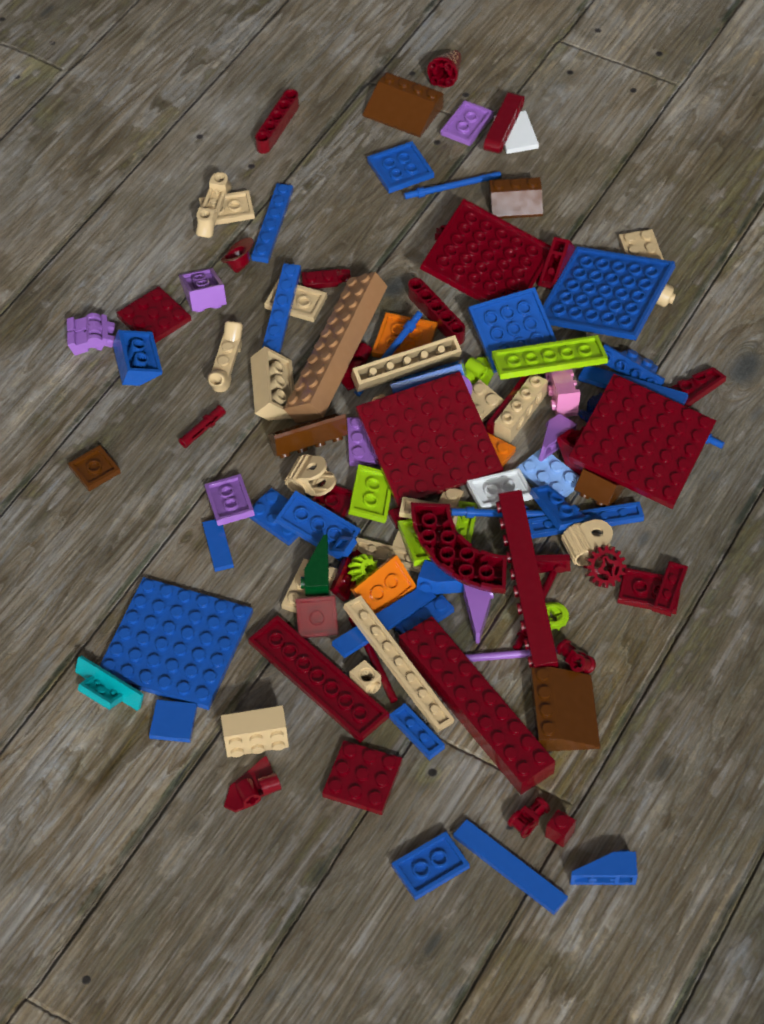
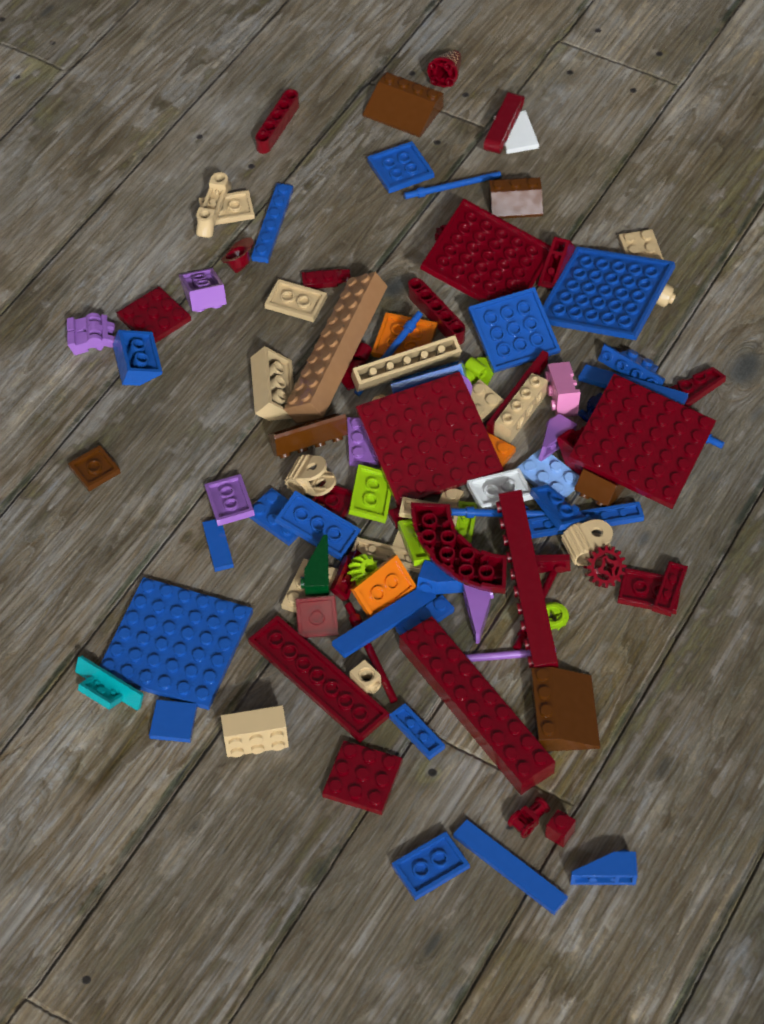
dark red pin [178,405,226,448] -> none
tan plate [207,321,243,392] -> none
dark red panel [224,756,282,813] -> none
blue plate [262,263,301,354] -> none
blue plate [330,536,357,557] -> none
tan plate [343,595,455,733] -> none
medium lavender plate [441,100,493,146] -> none
lime plate [492,335,608,380] -> none
dark red connector [556,639,596,674] -> none

